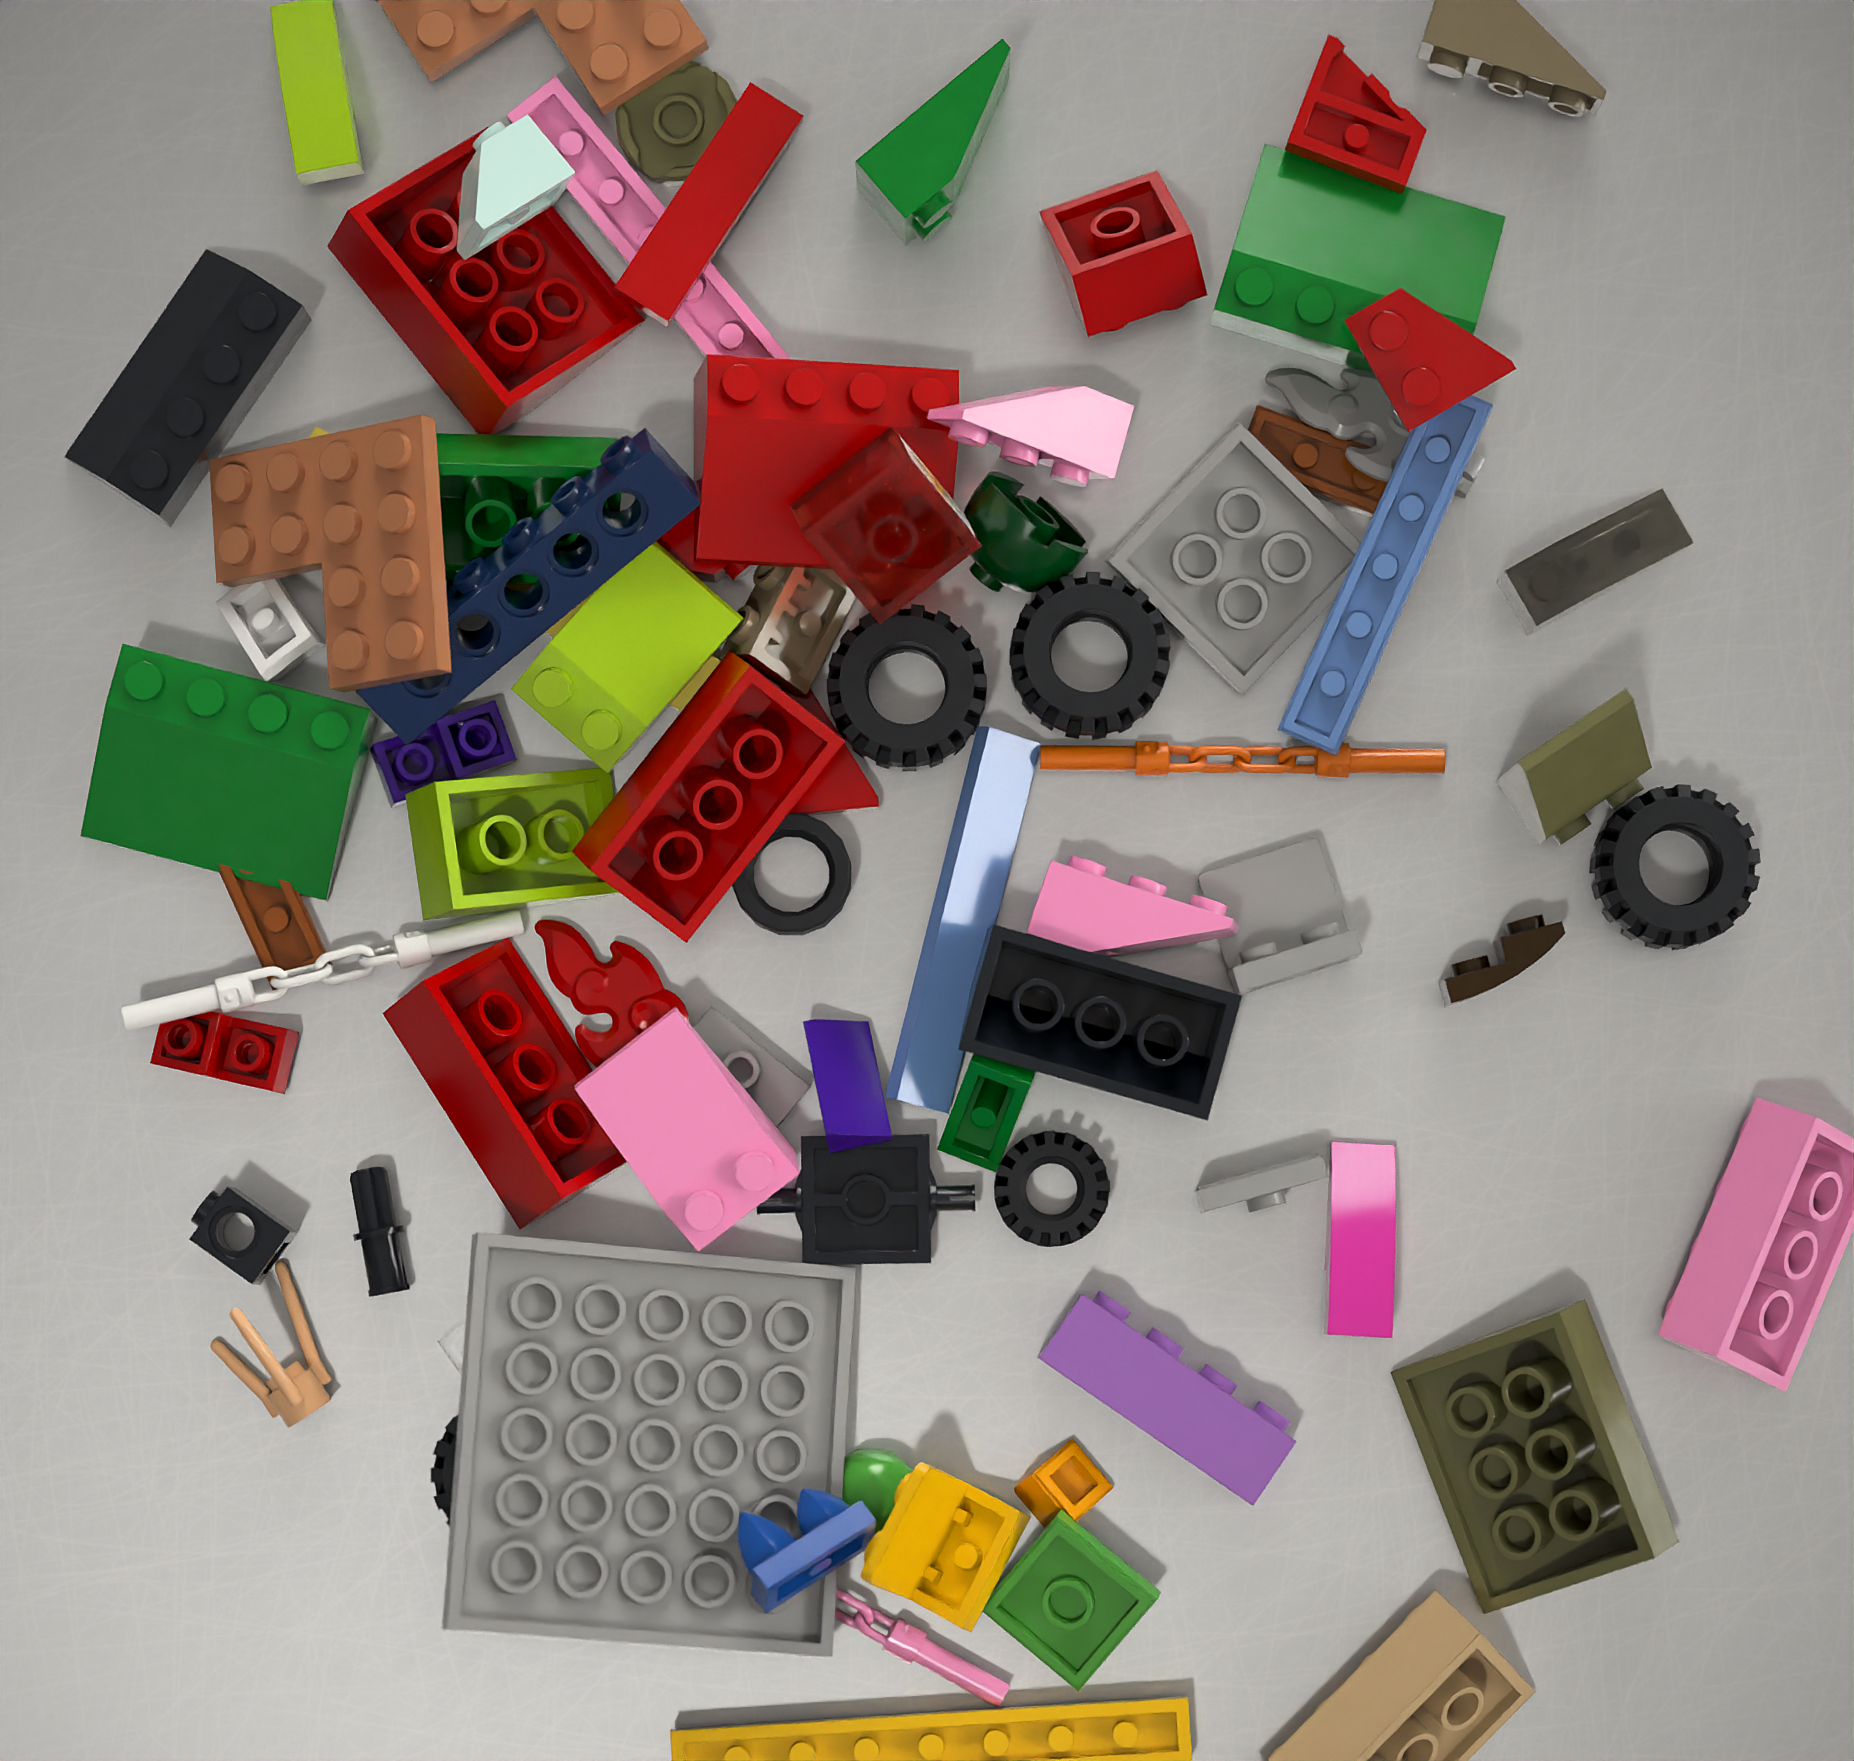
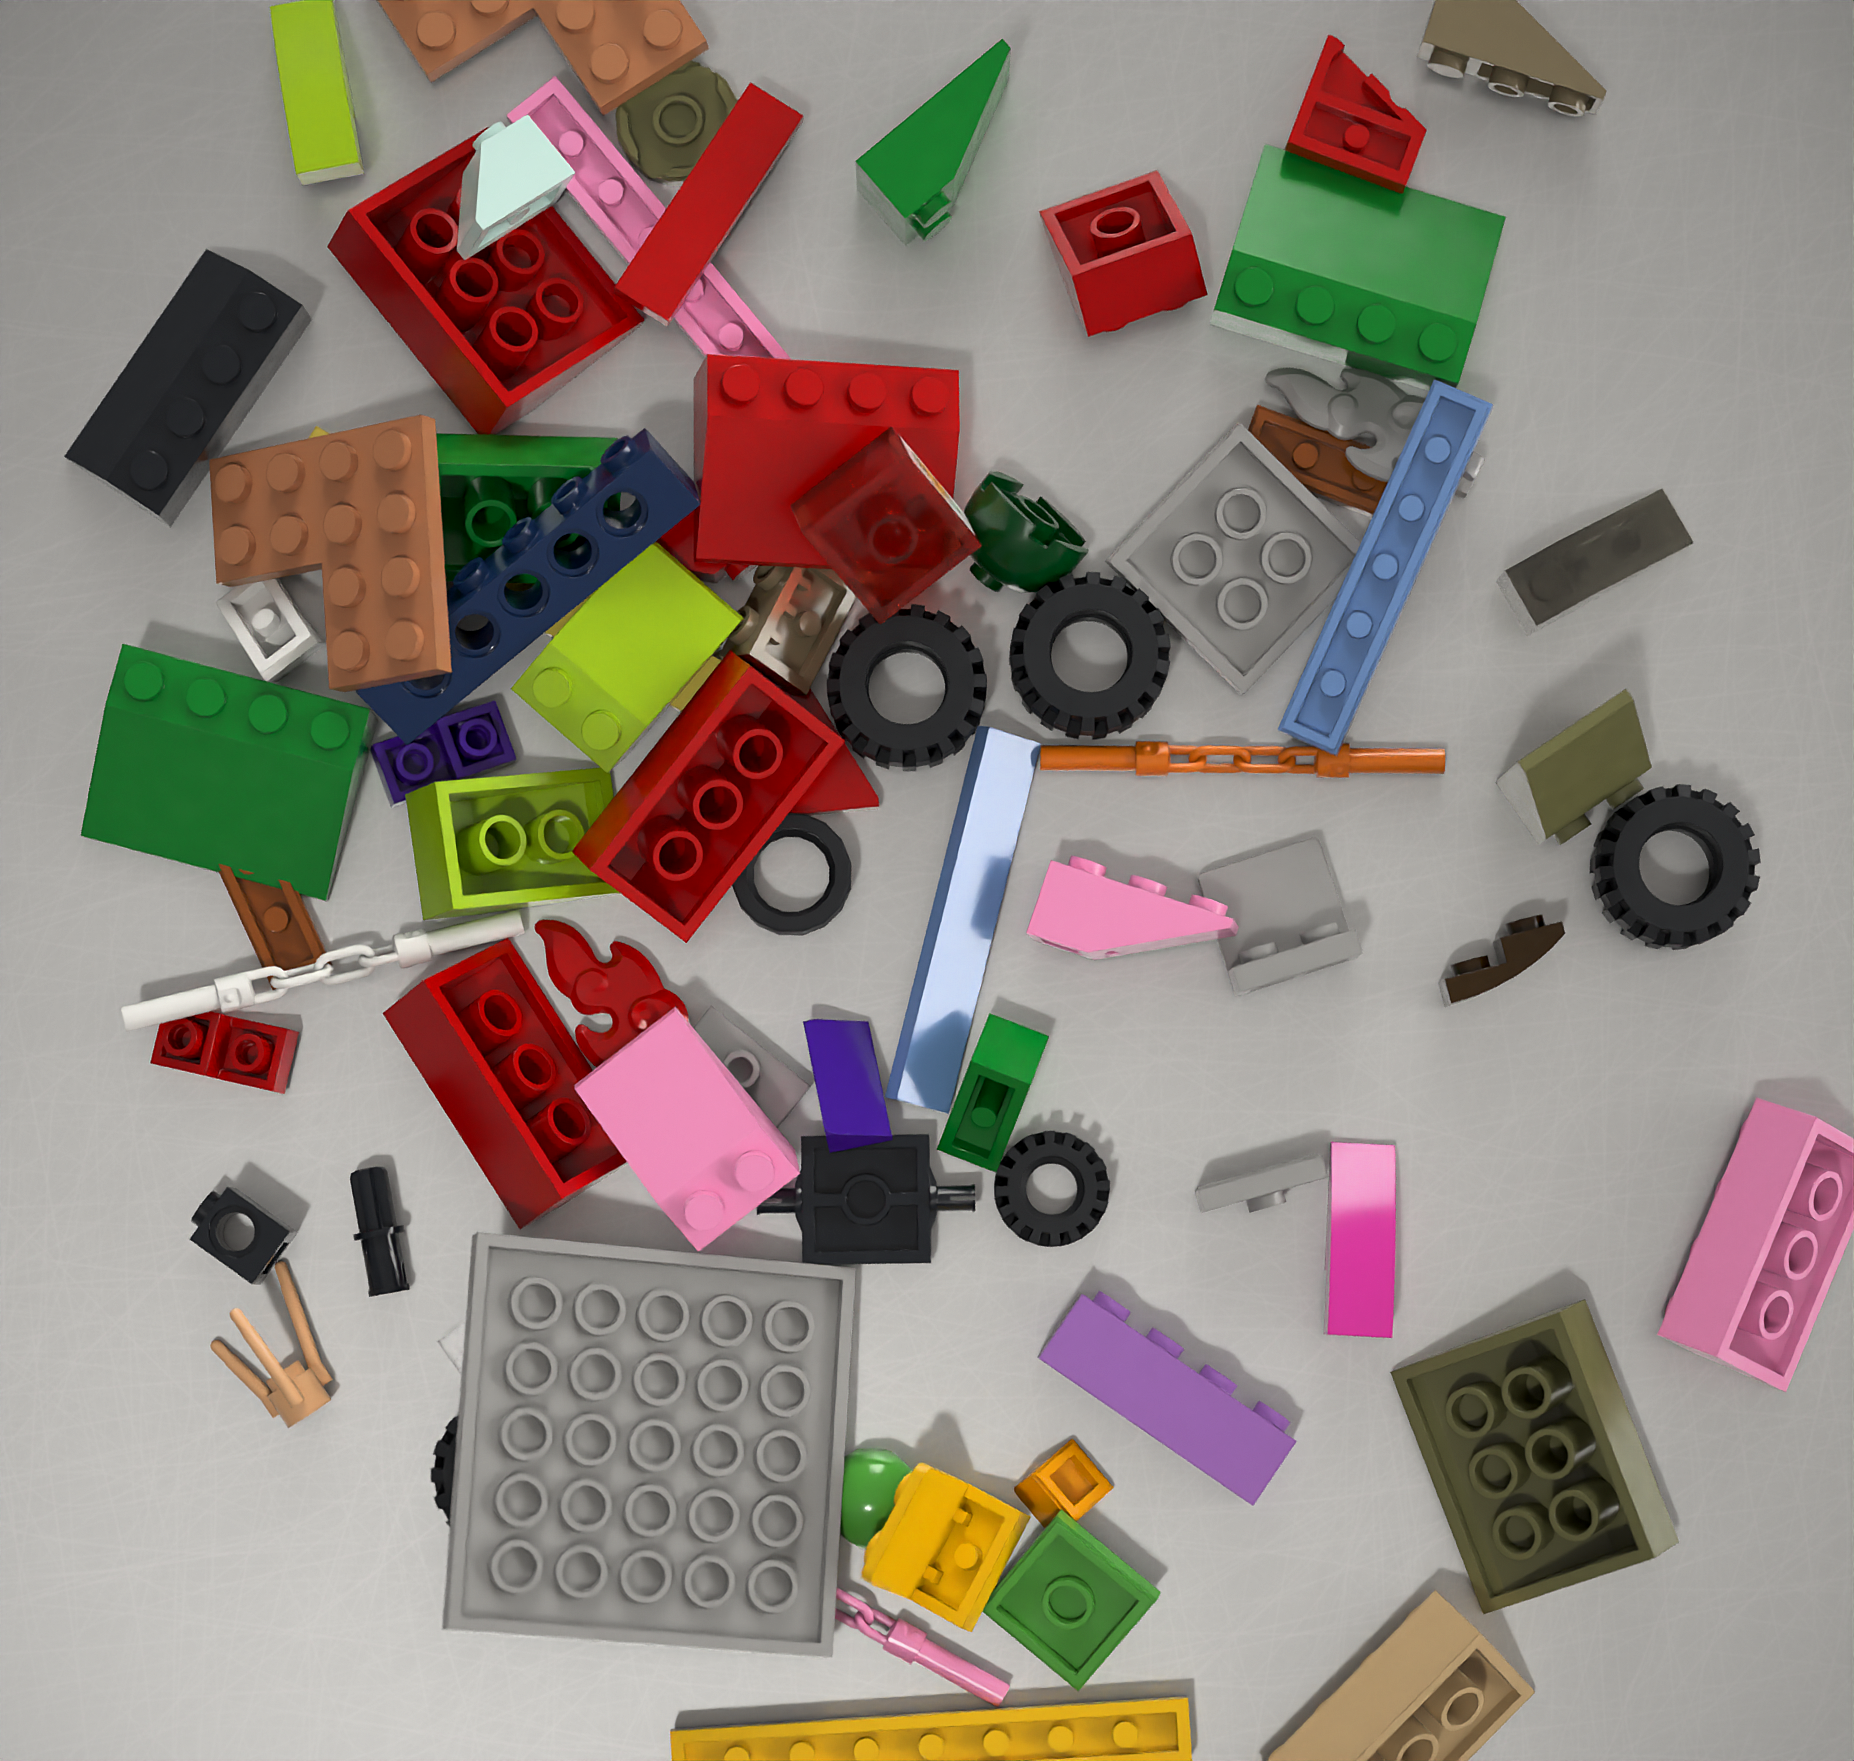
blue tile [738,1488,876,1614] -> none
slope [927,386,1134,487] -> none
black slope [958,925,1242,1121] -> none
red wing [1344,287,1516,432] -> none

